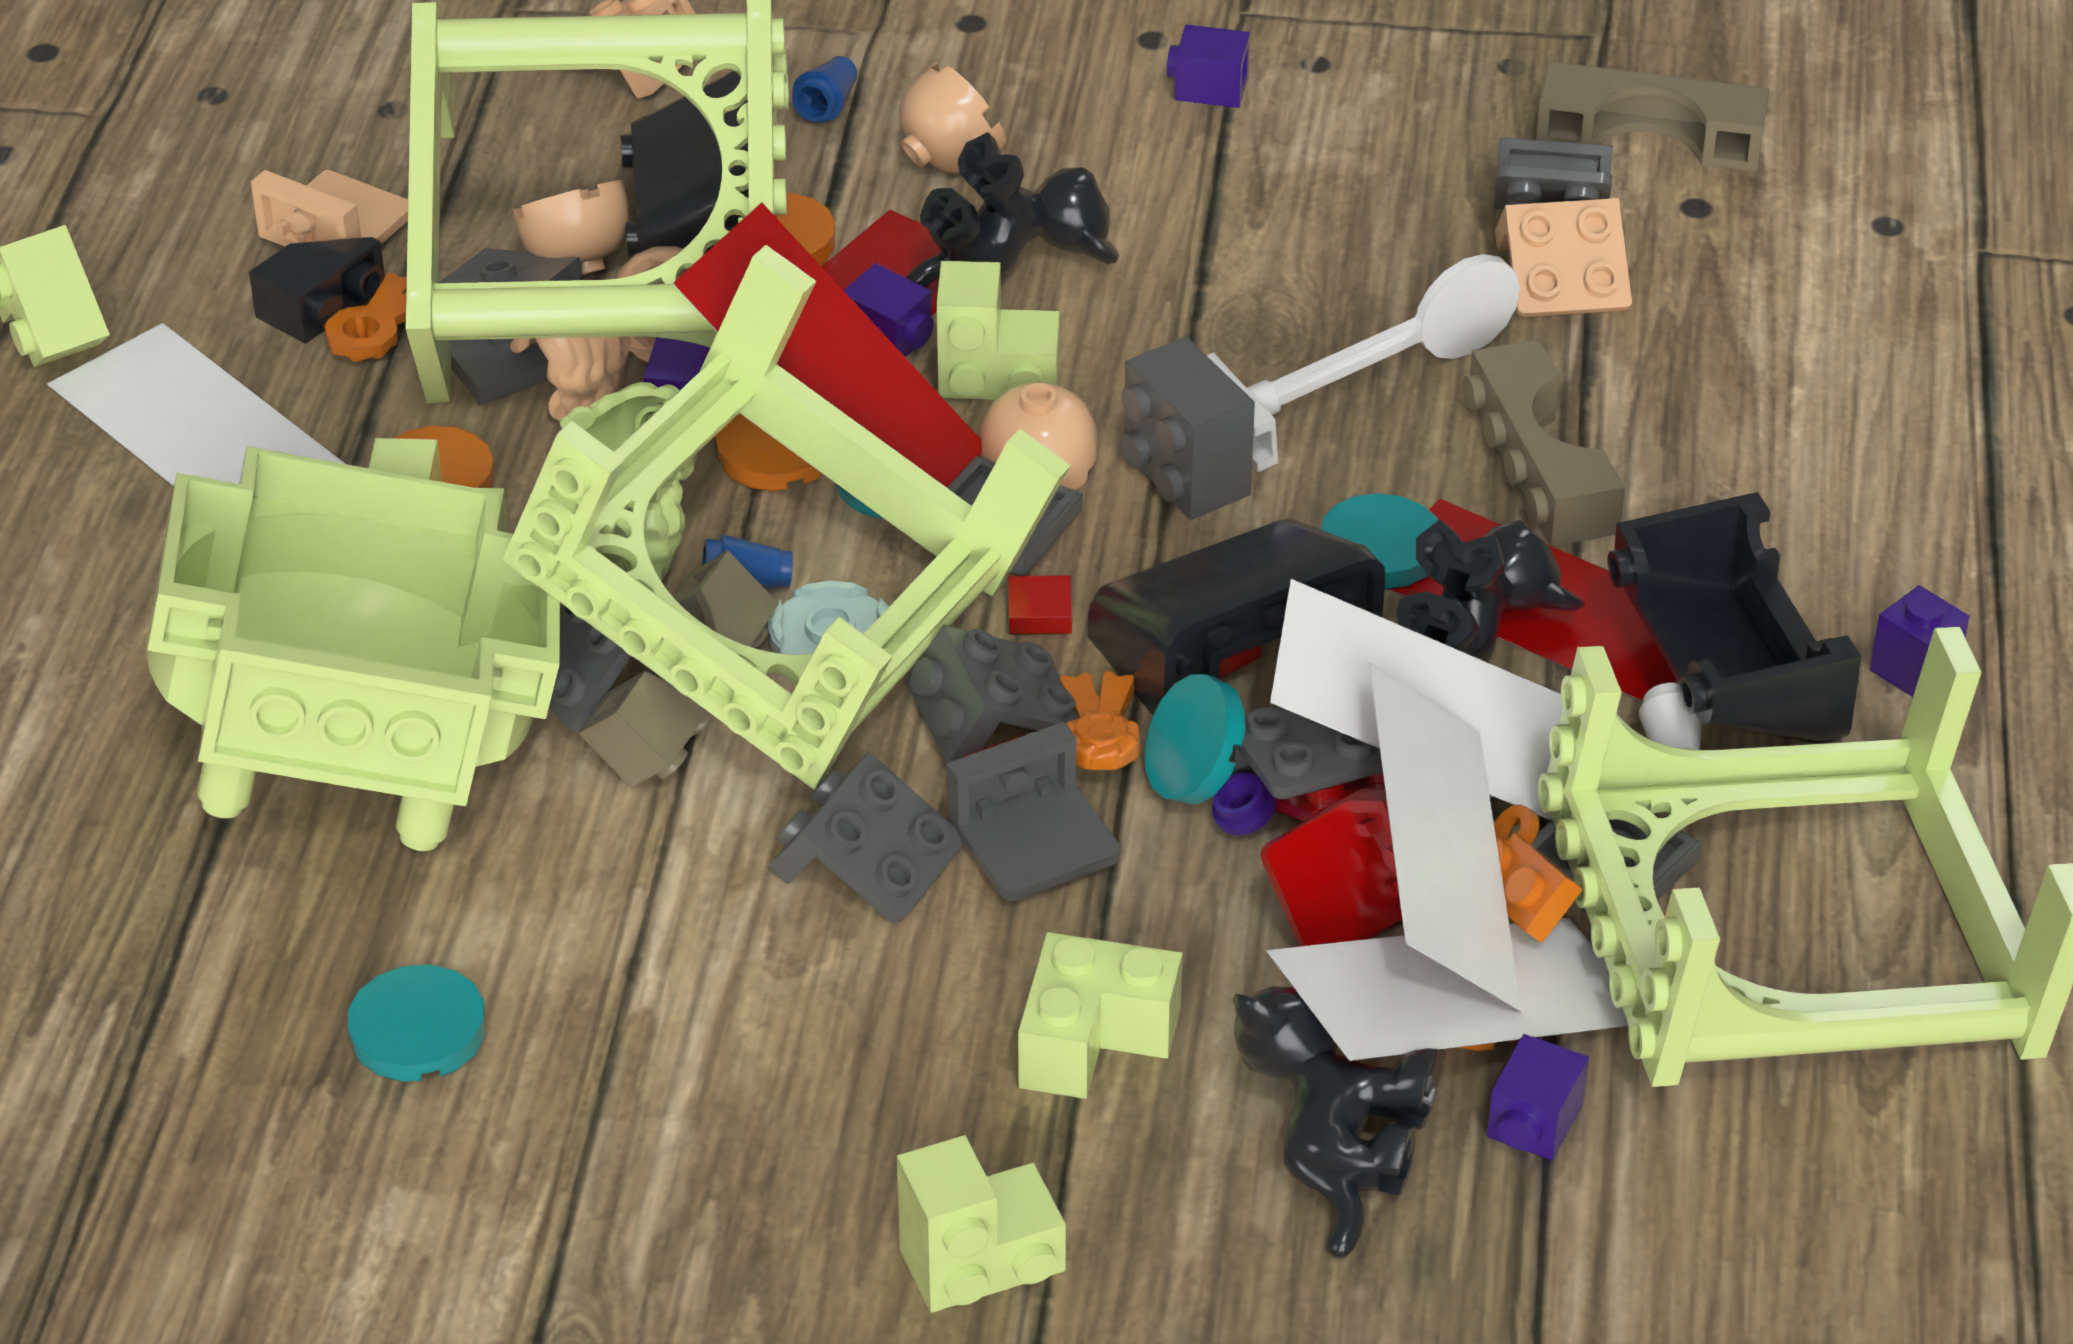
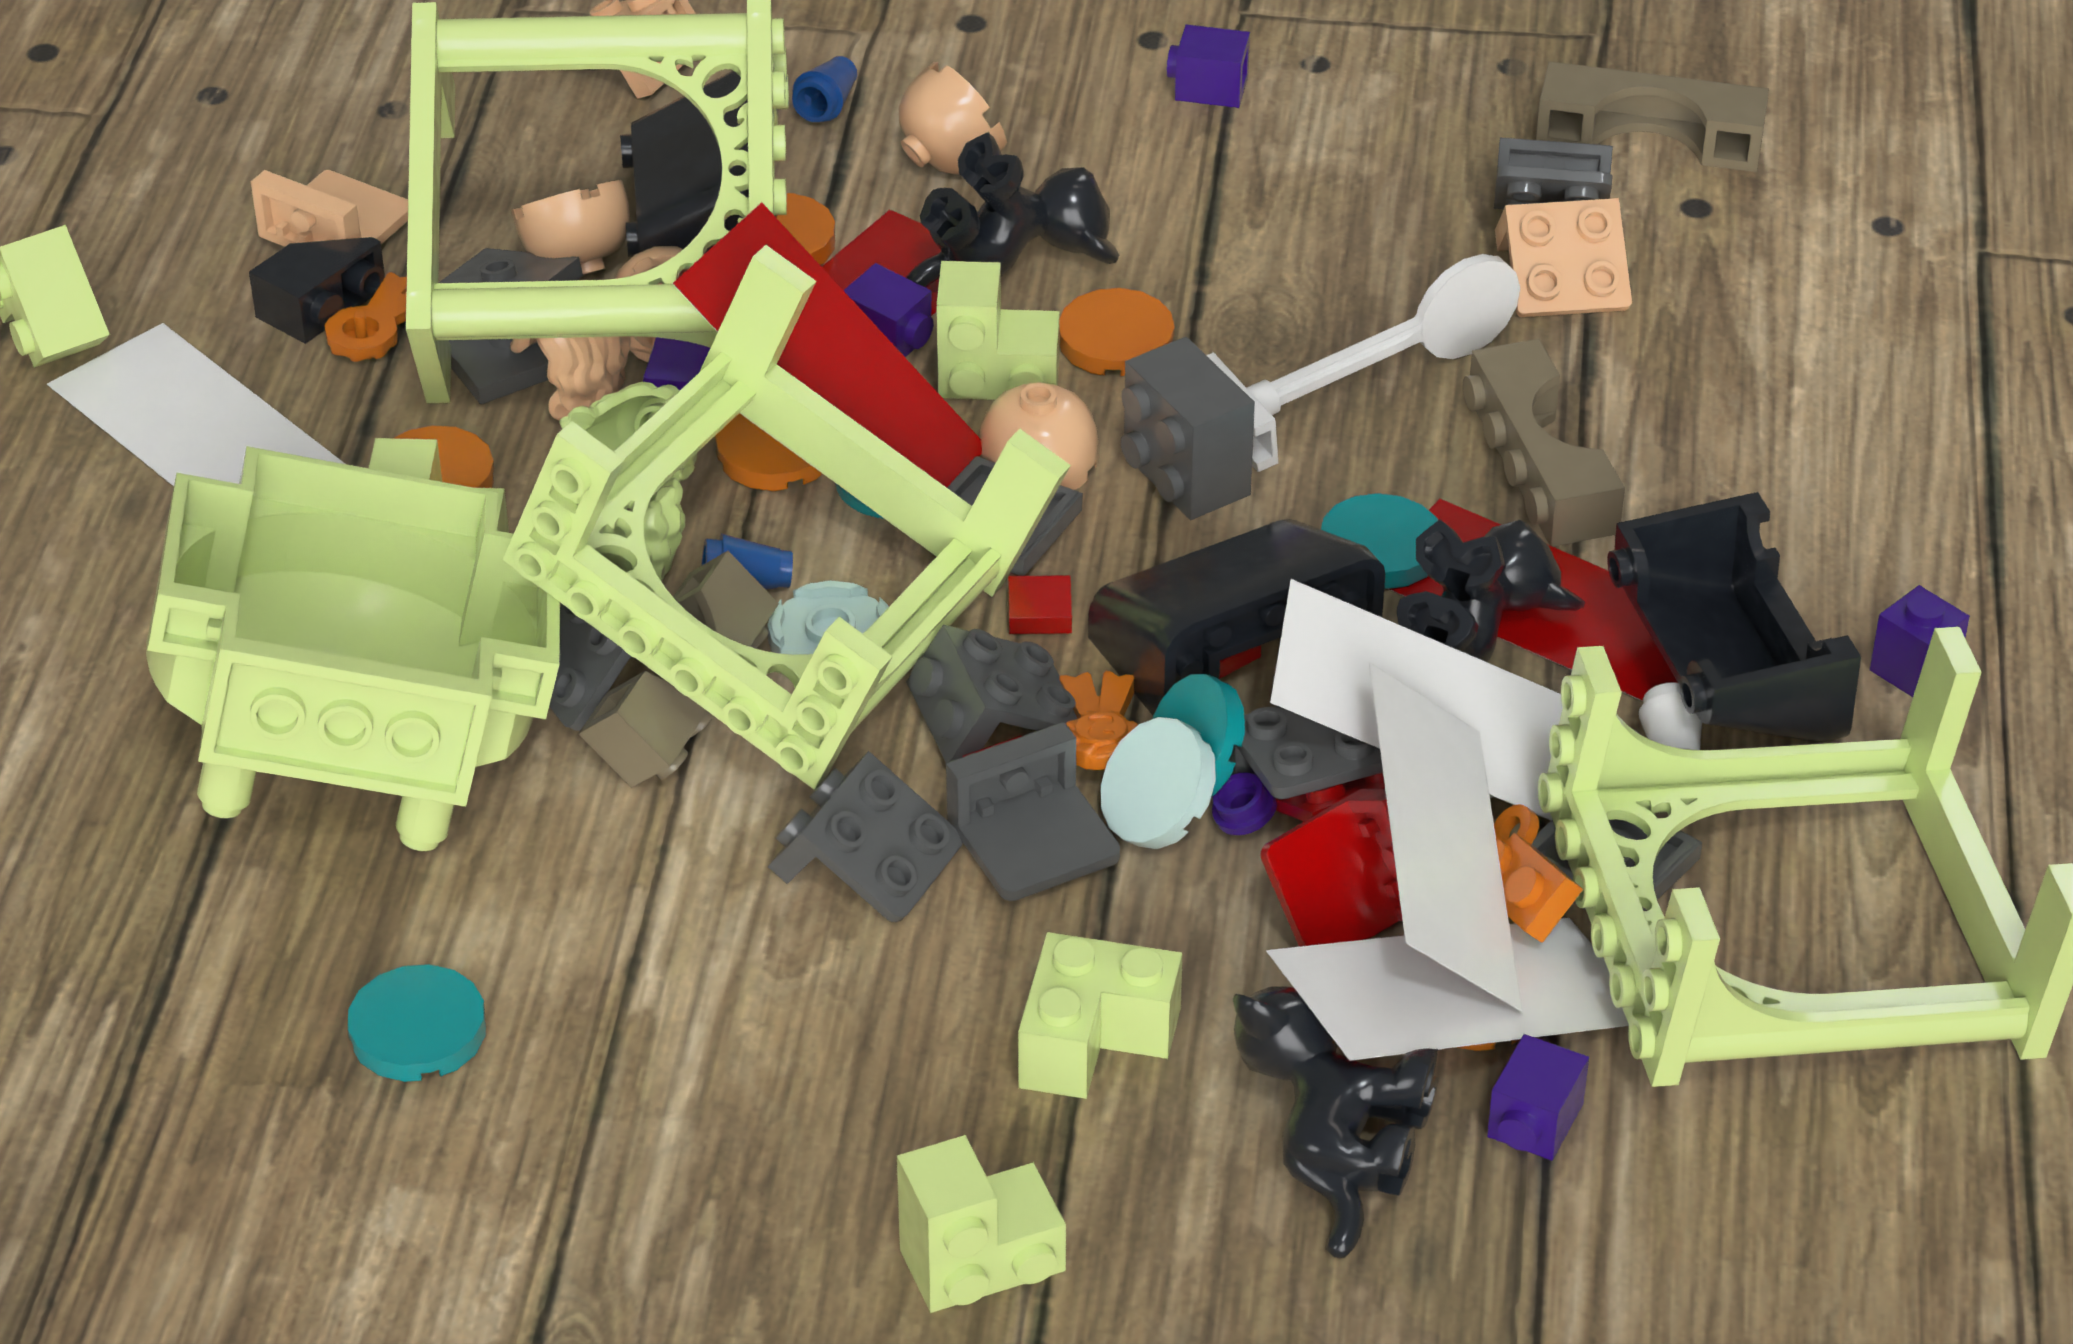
none -> orange tile [1060,288,1175,376]
none -> light aqua tile [1101,717,1216,849]

